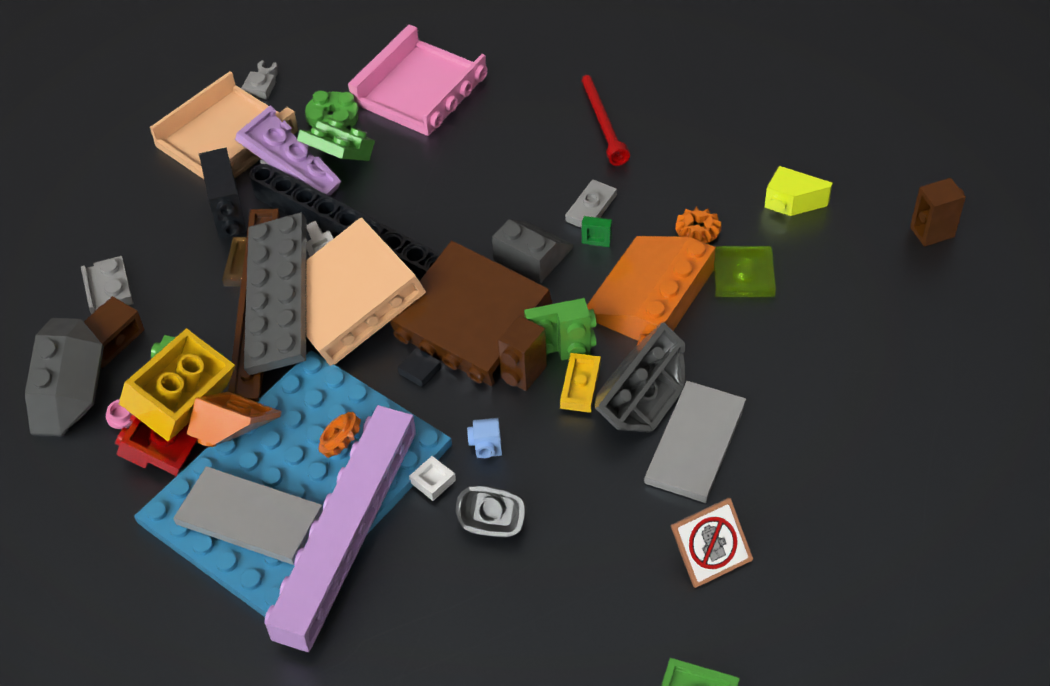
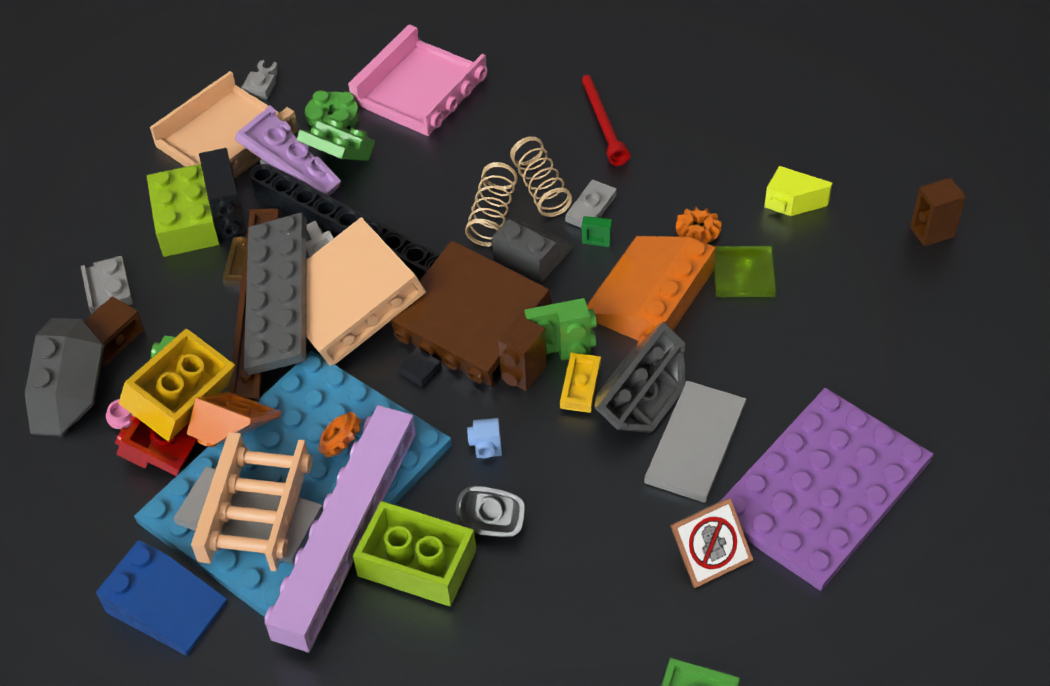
white plate [409,456,456,501] -> none
none -> blue slope [95,540,228,656]
none -> lime brick [146,164,219,257]
none -> light nougat fence [191,432,312,572]
none -> lime brick [353,501,476,607]
none -> tan piece [465,162,518,246]
none -> tan piece [510,137,572,217]
none -> medium lavender plate [720,388,933,591]

